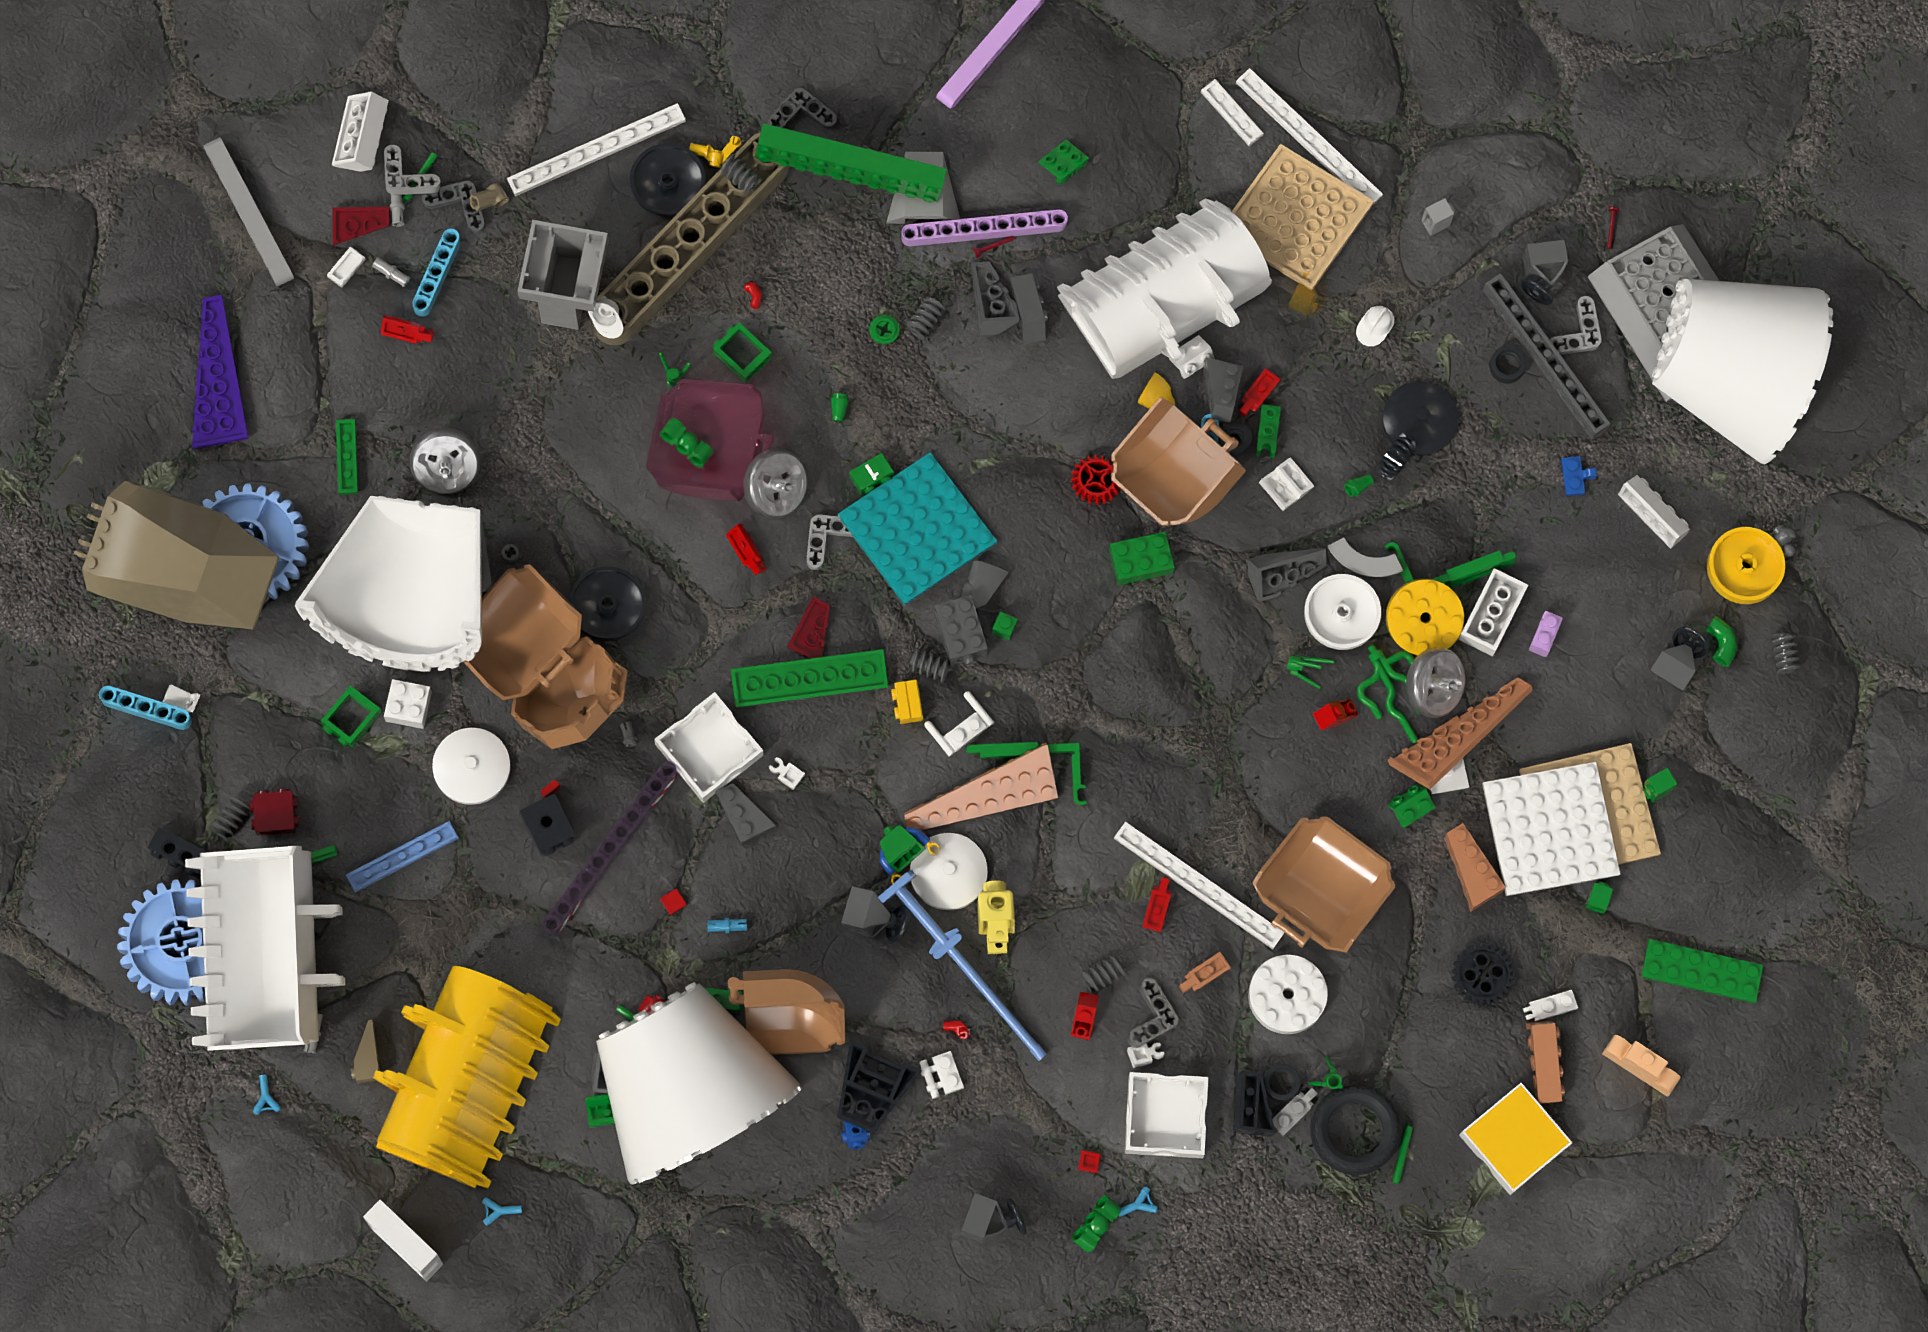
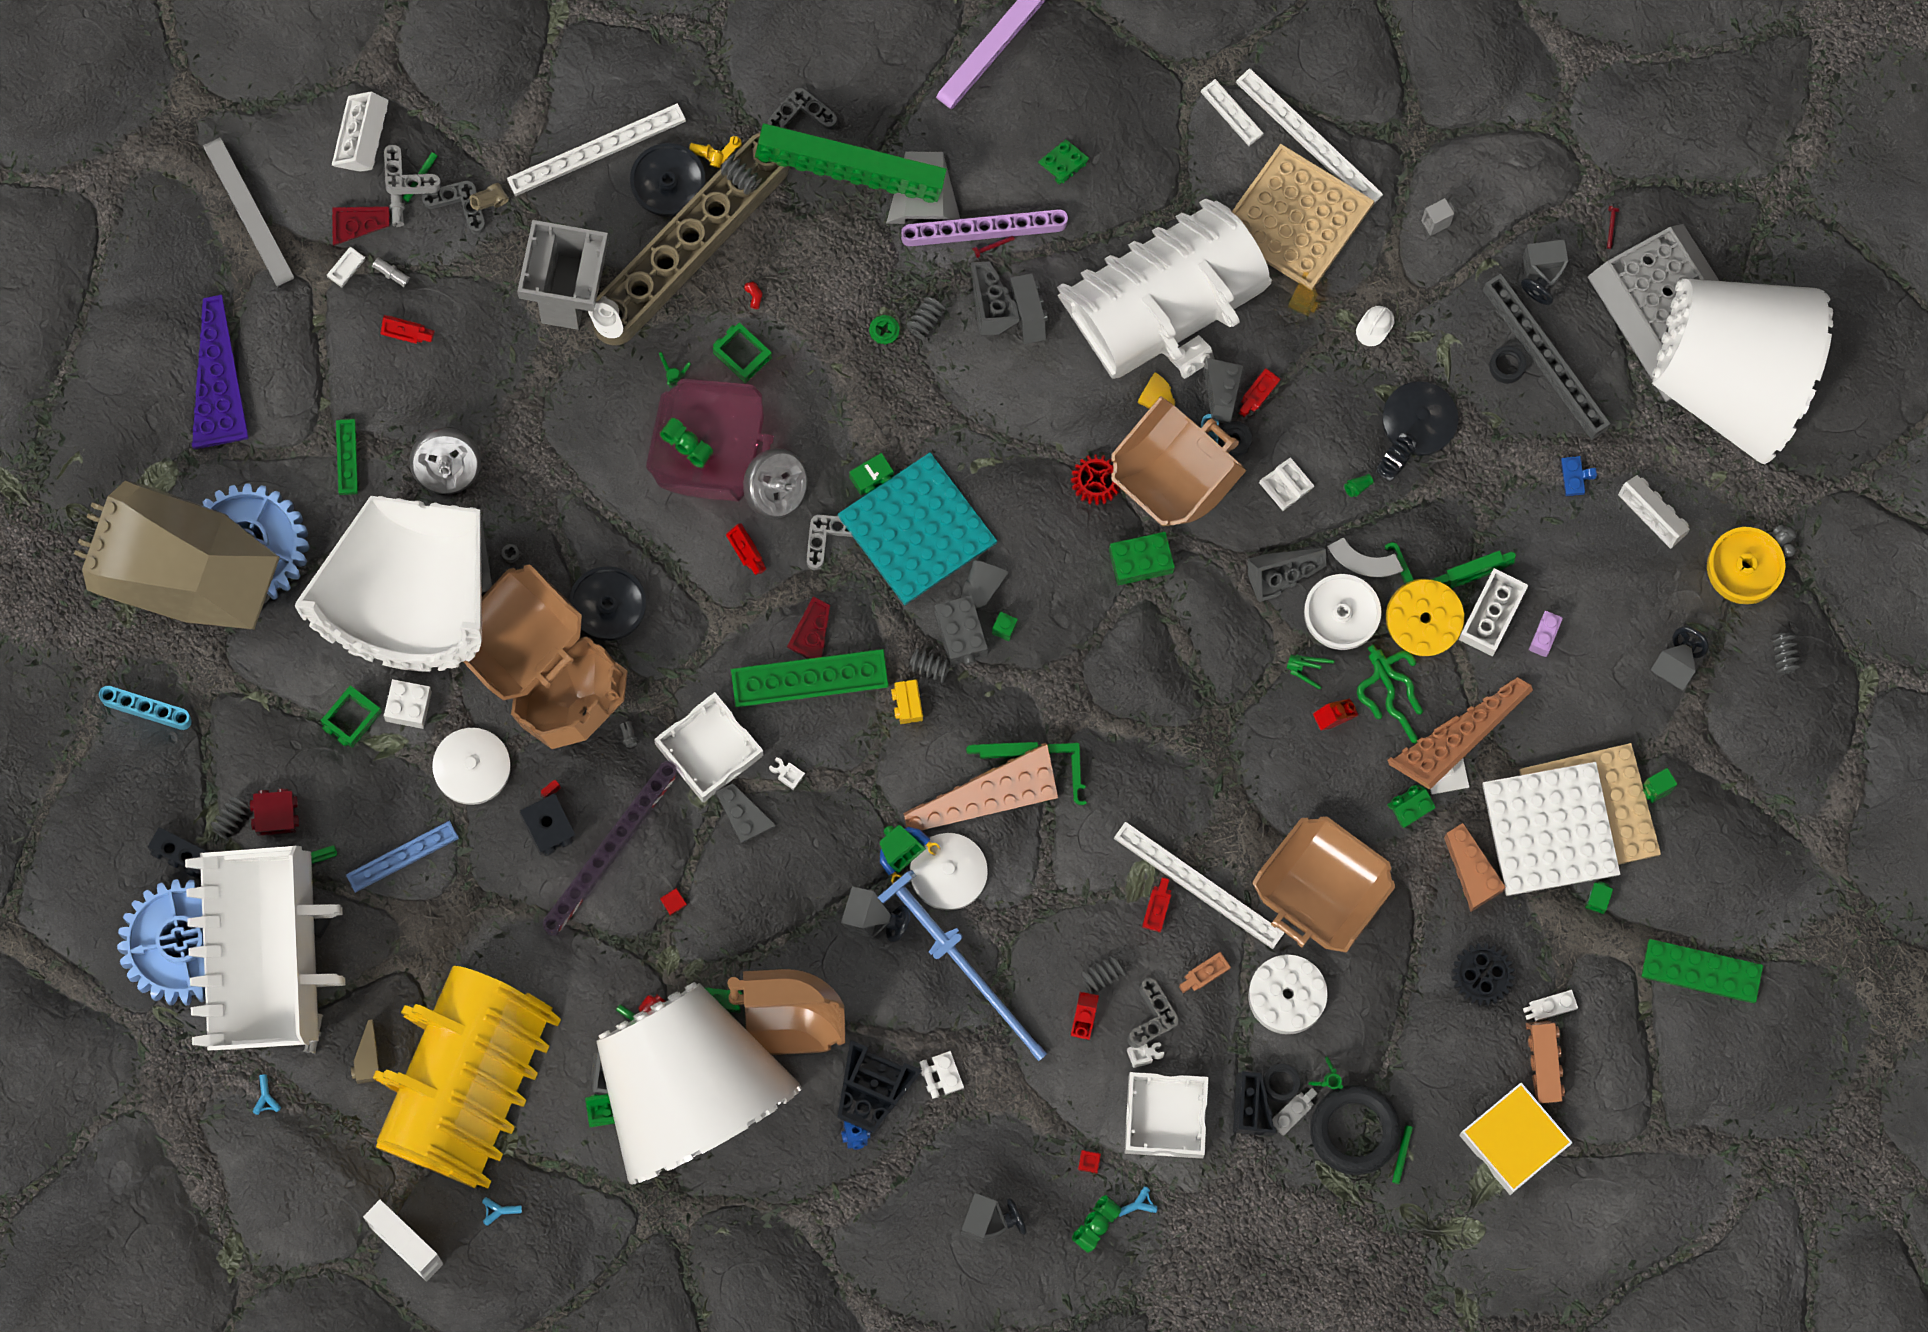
white bracket [163,685,200,713] -> none
medium azure beam [413,229,461,317] -> none
dark azure pin [707,918,747,933] -> none
green cone [831,393,849,422] -> none
white plate [924,691,994,757] -> none
red arm [943,1020,970,1039] -> none
light yellow piece [977,881,1015,954] -> none
green plate [1256,404,1281,458] -> none
flat silver wheel [1406,647,1466,718] -> none
light grey beam [1550,296,1601,355] -> none
light nougat brick [1602,1035,1681,1097] -> none
green cylinder [1706,615,1738,667] -> none

